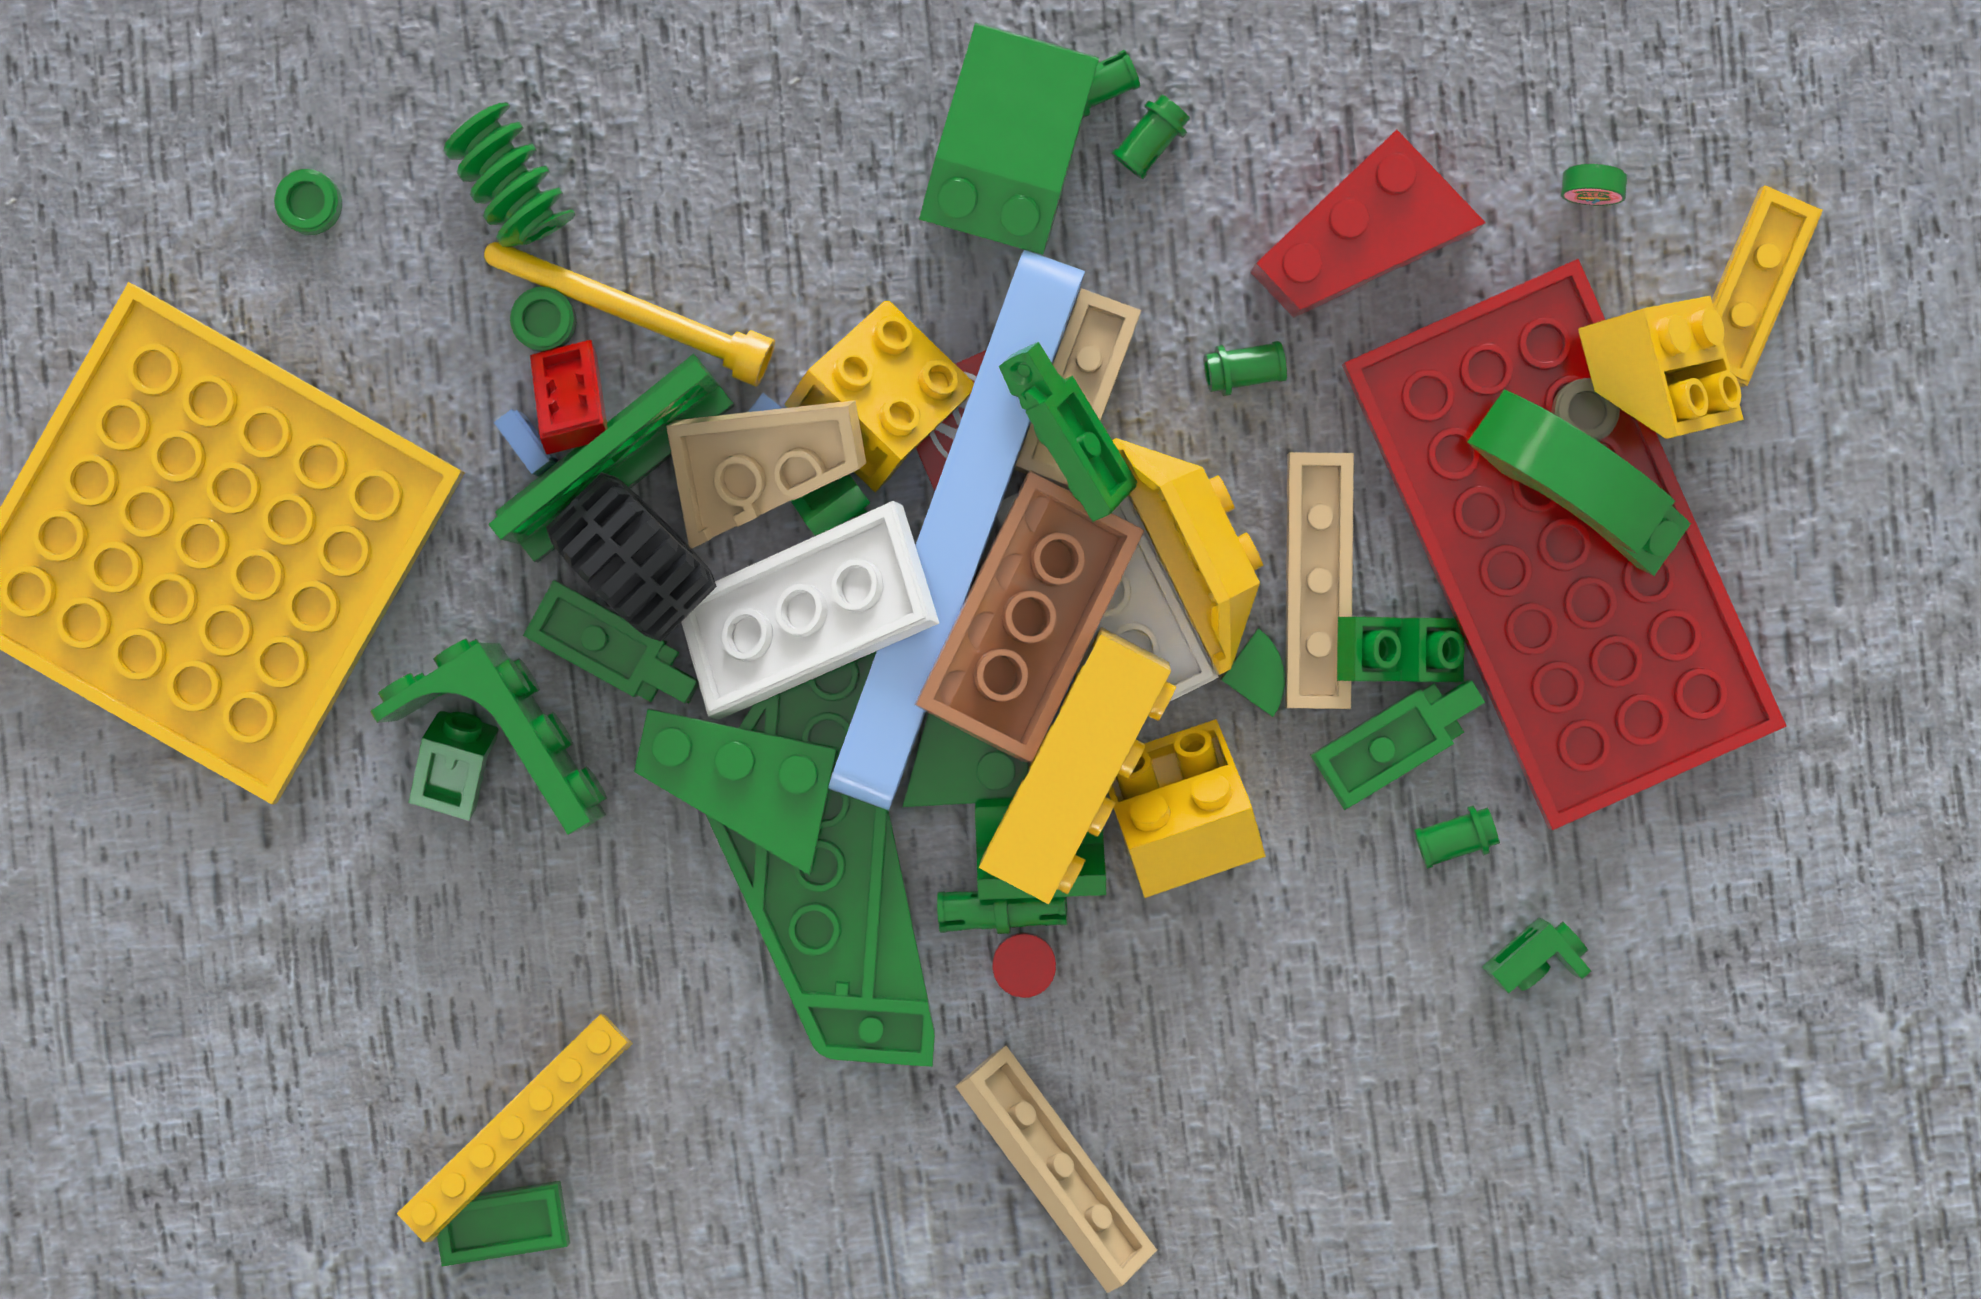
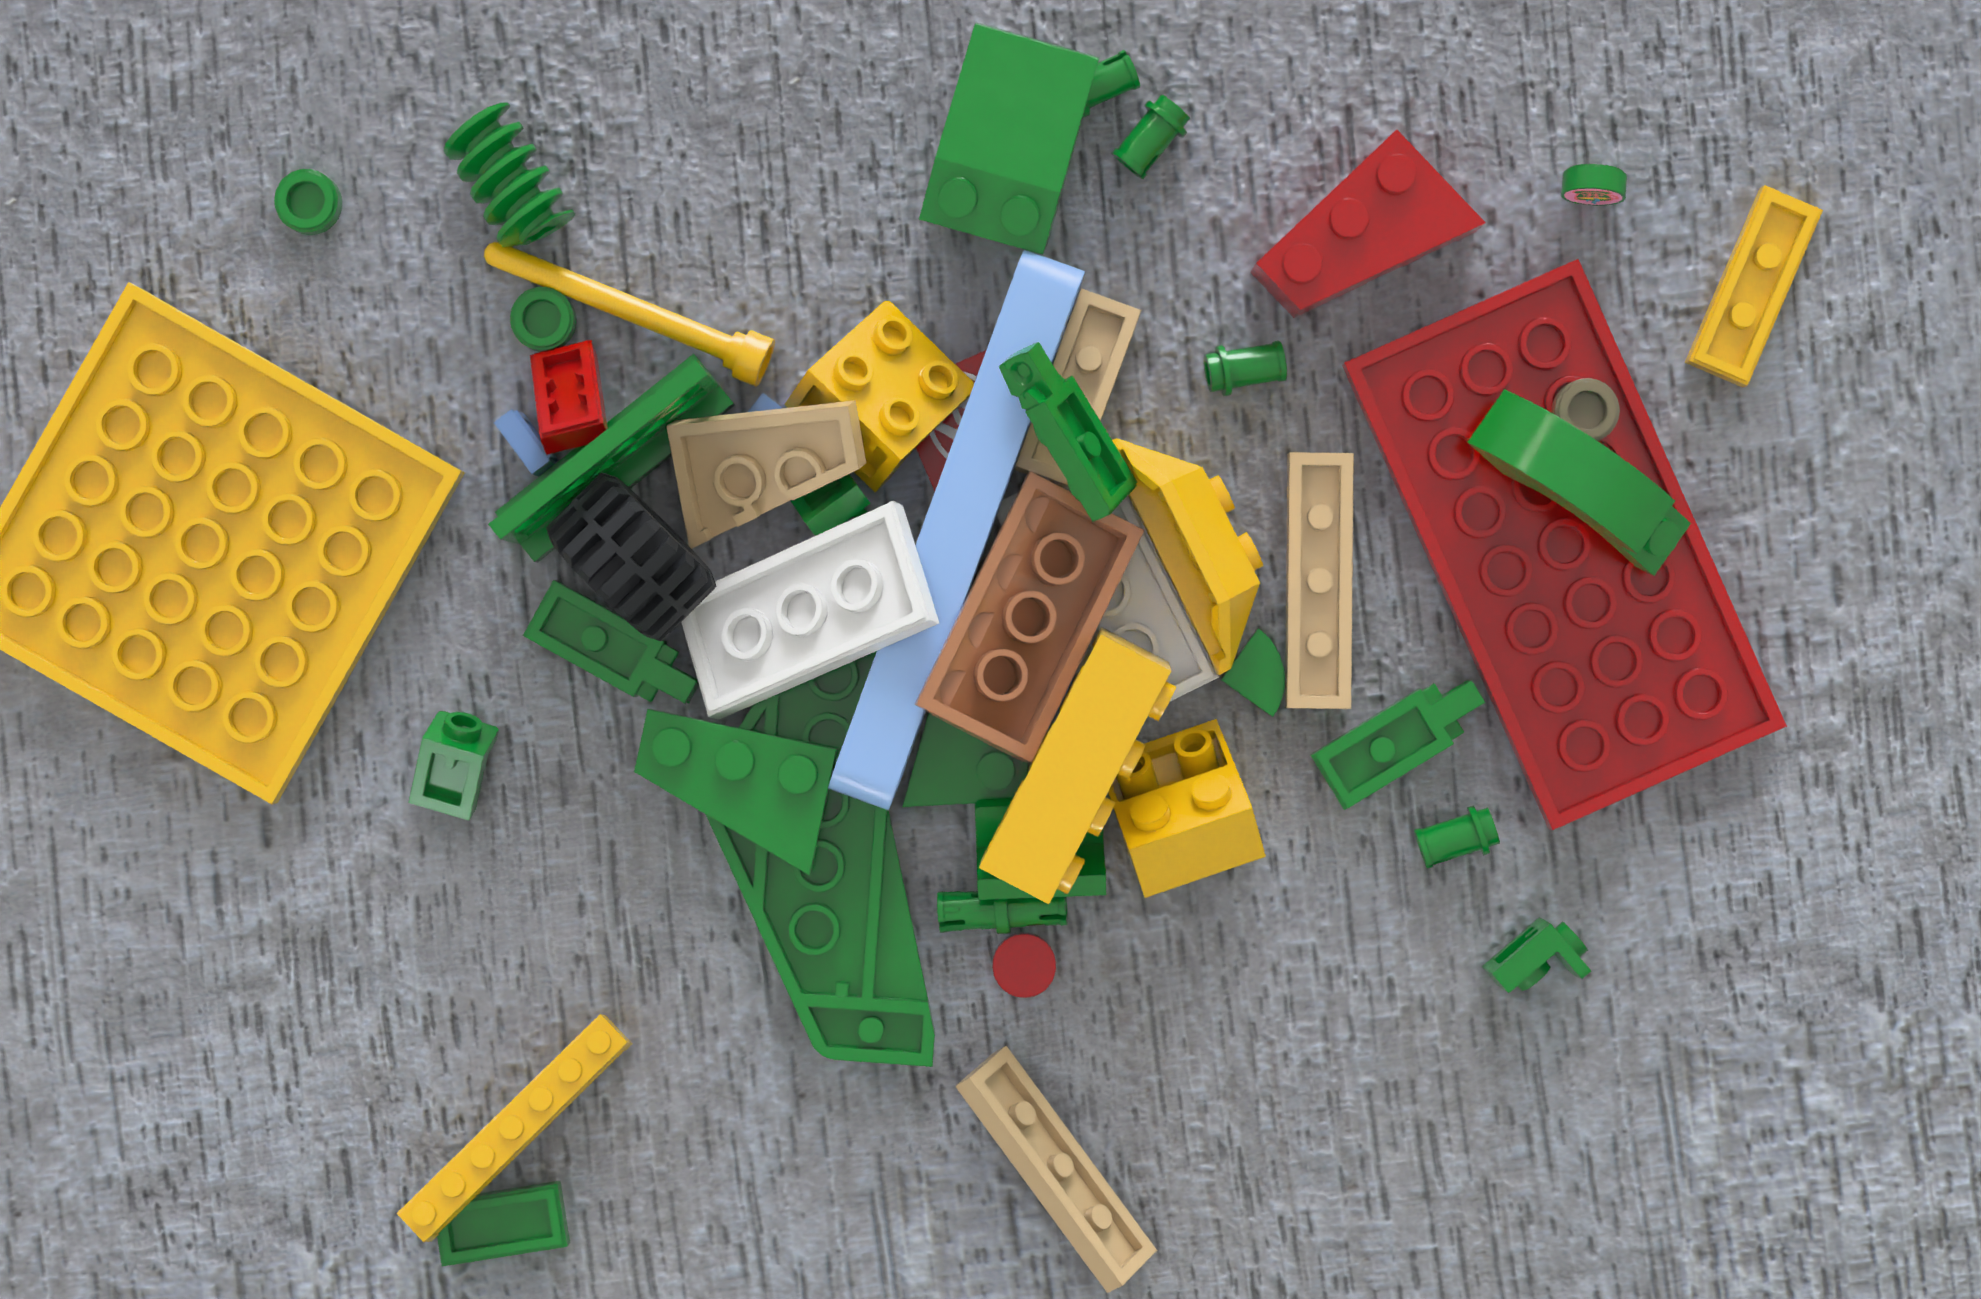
green bracket [370,639,607,835] -> none
green slope [1337,617,1465,682] -> none
yellow slope [1578,296,1744,439] -> none

